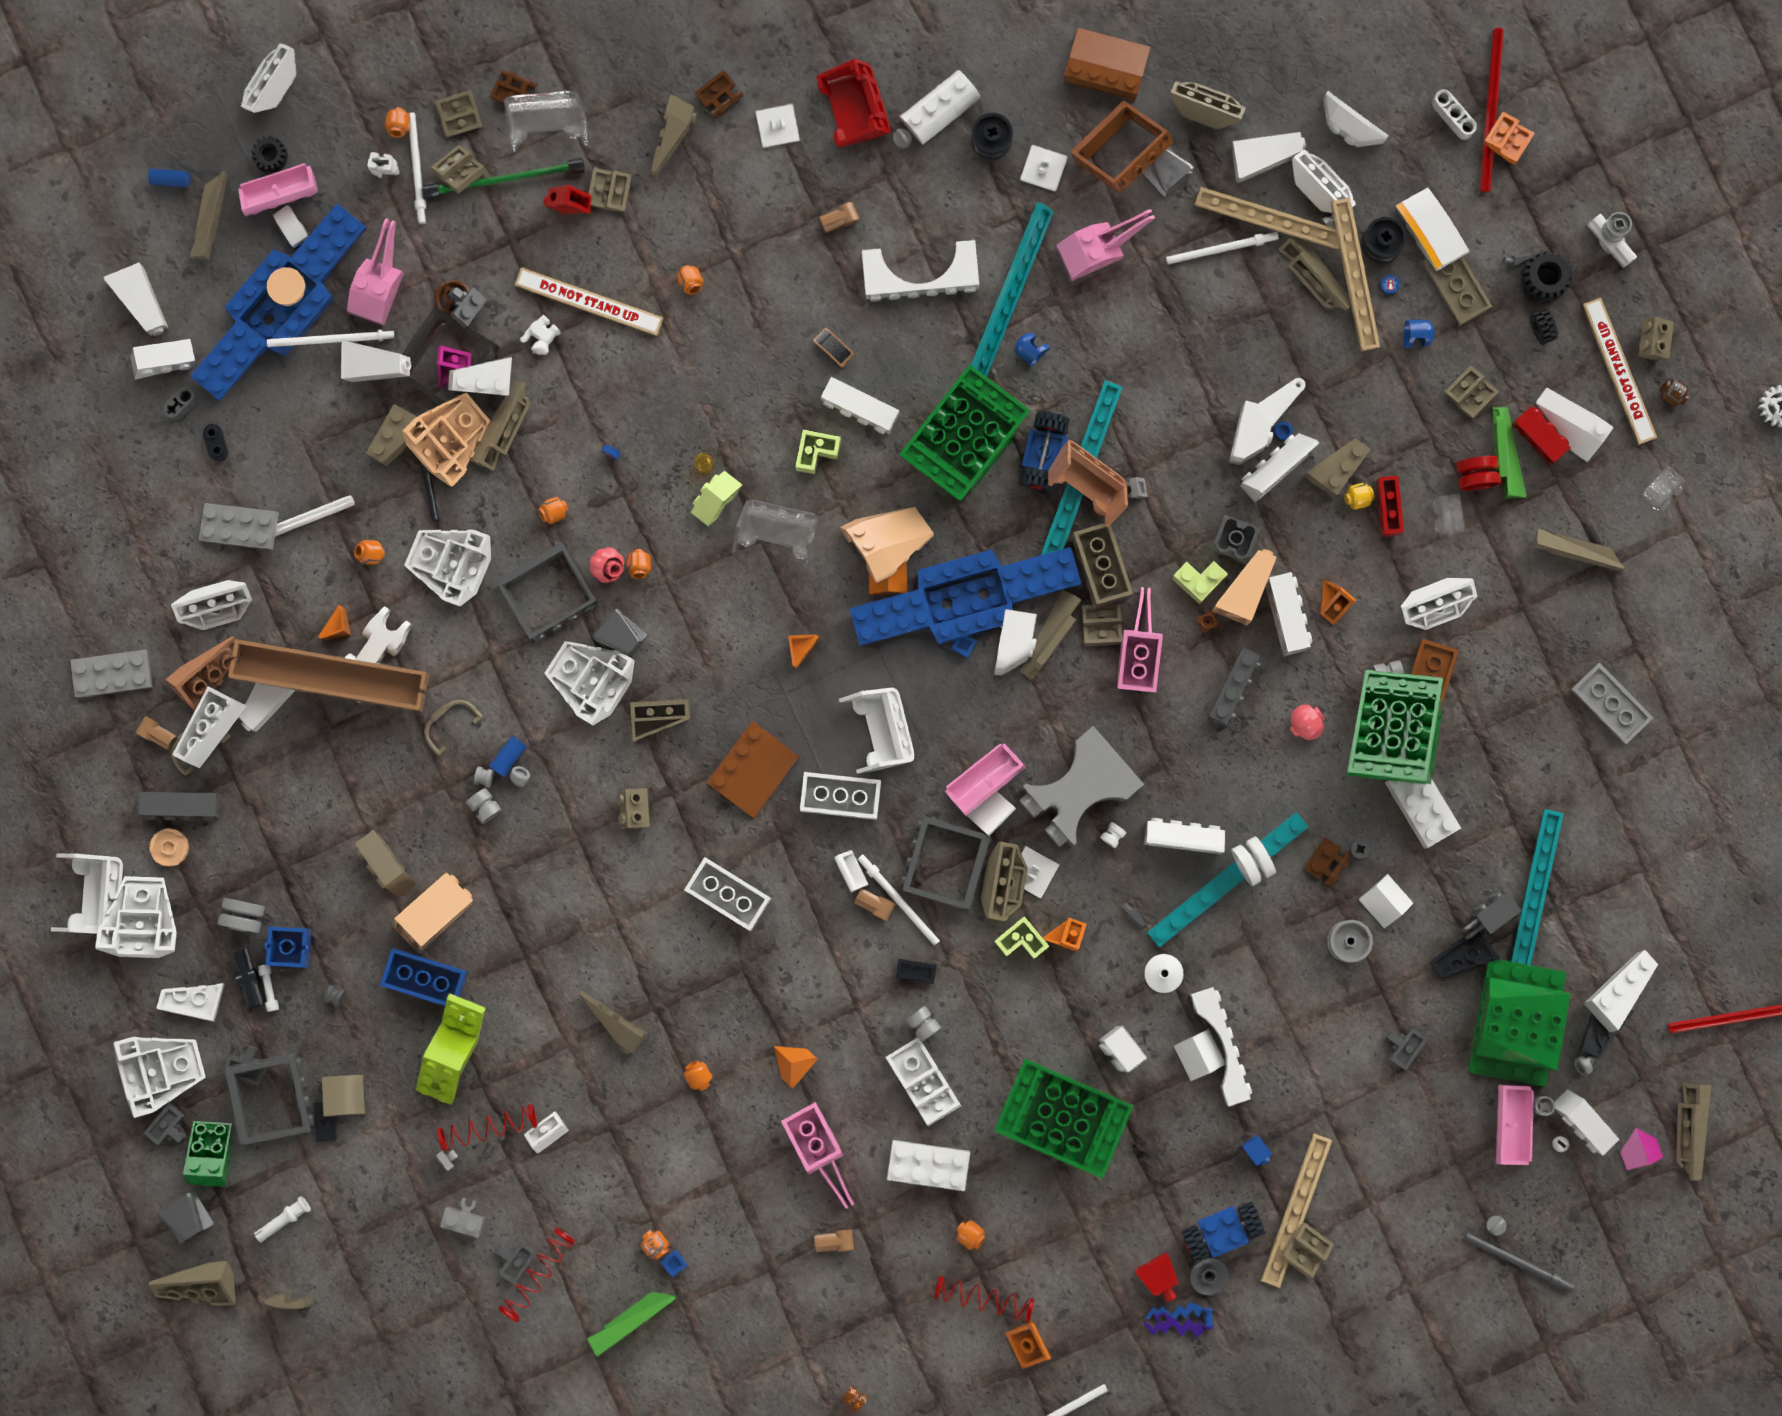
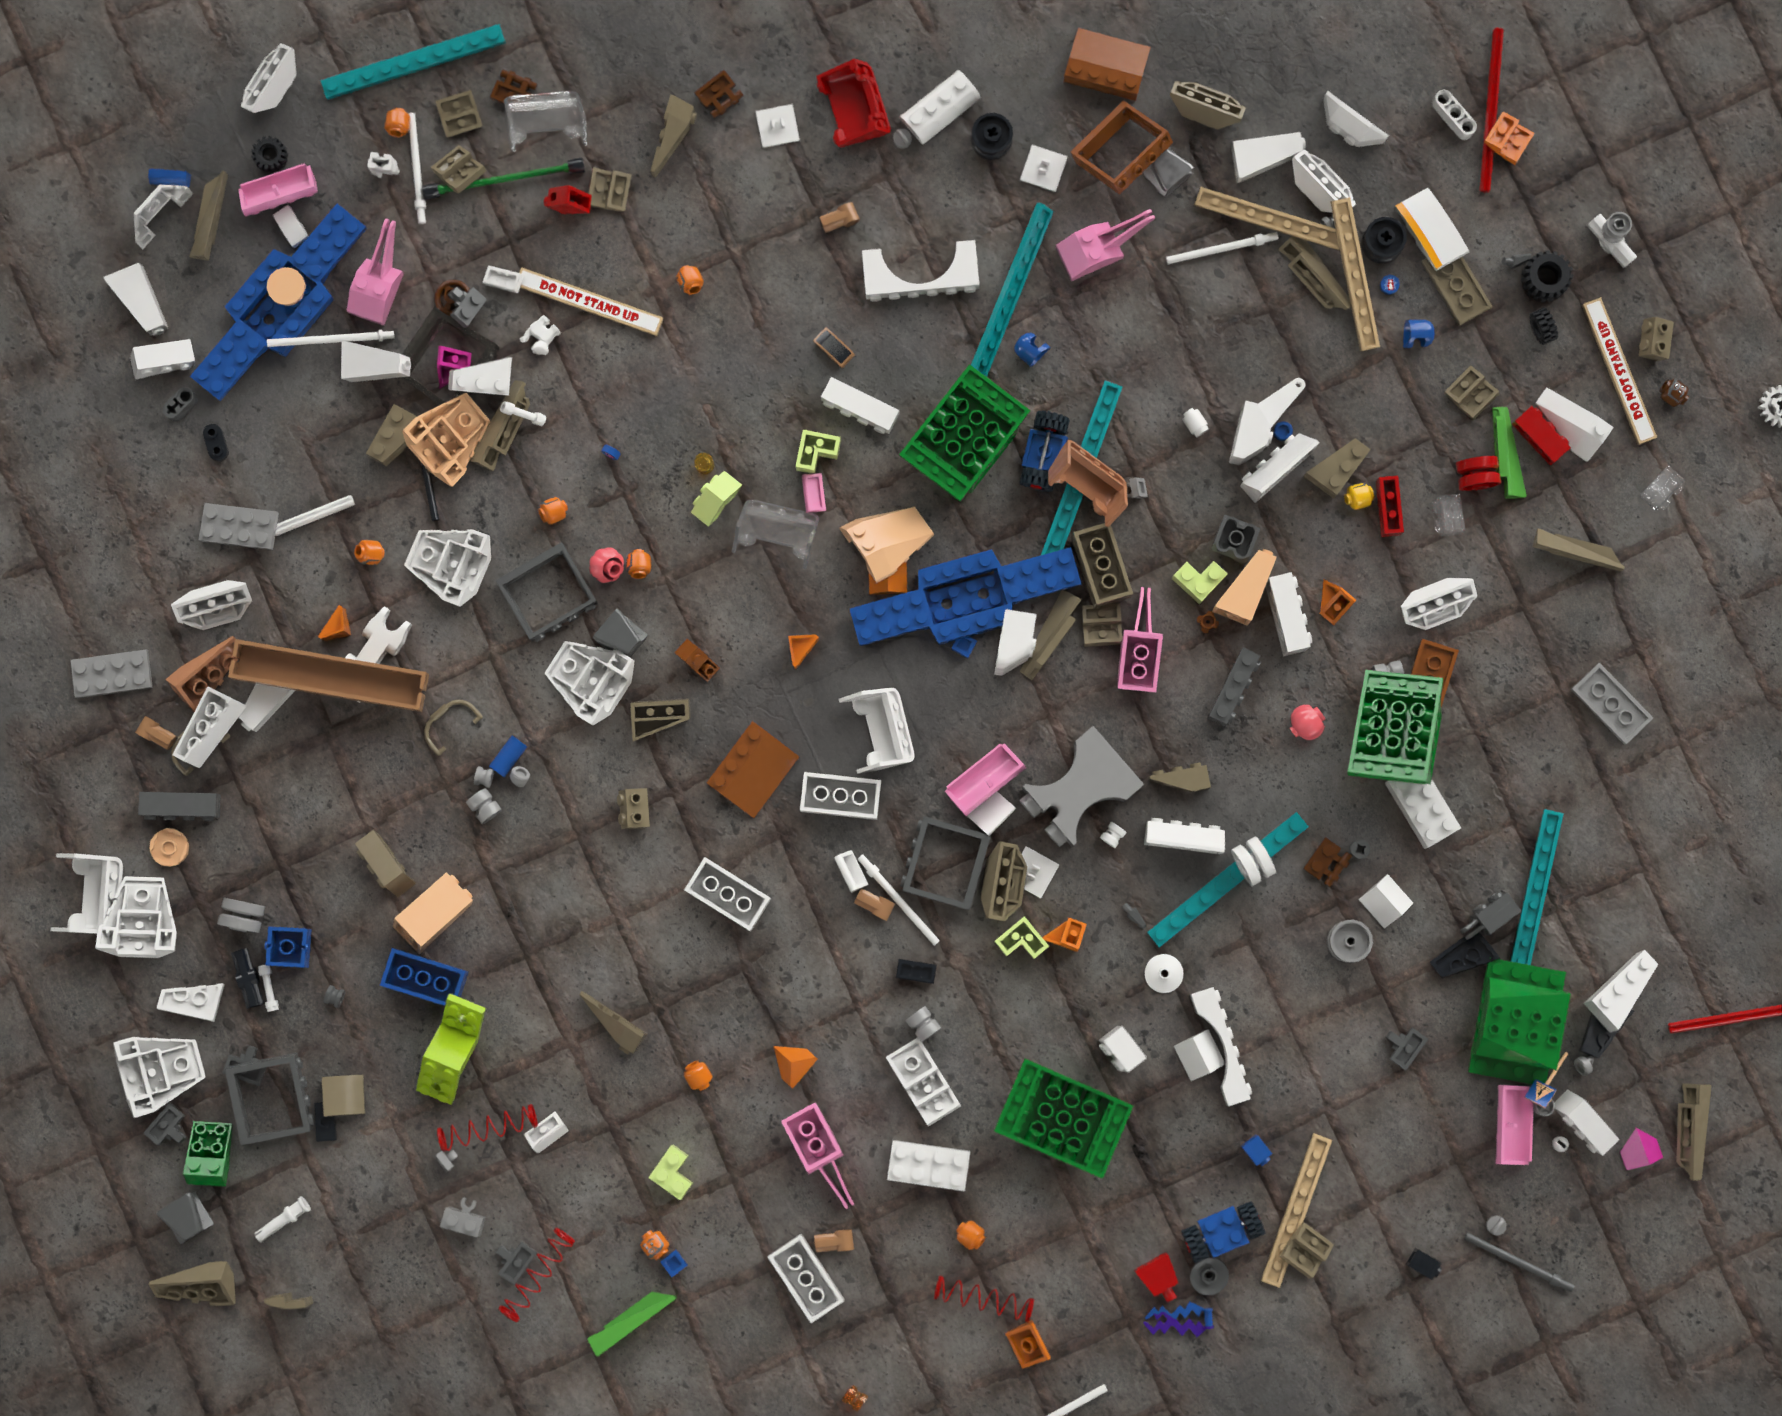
none -> white wedge [134,185,193,249]
none -> teal plate [321,24,506,100]
none -> white plate [483,265,524,293]
none -> white bar [500,401,546,426]
none -> yellowish green brick [649,1144,693,1200]
none -> dark orange slope [675,639,720,682]
none -> white brick [768,1233,844,1323]
none -> bright pink tile [802,473,826,513]
none -> dark tan slope [1148,763,1211,793]
none -> white brick [1182,408,1209,438]
none -> black slope [1405,1248,1442,1280]
none -> piece [1524,1052,1568,1108]

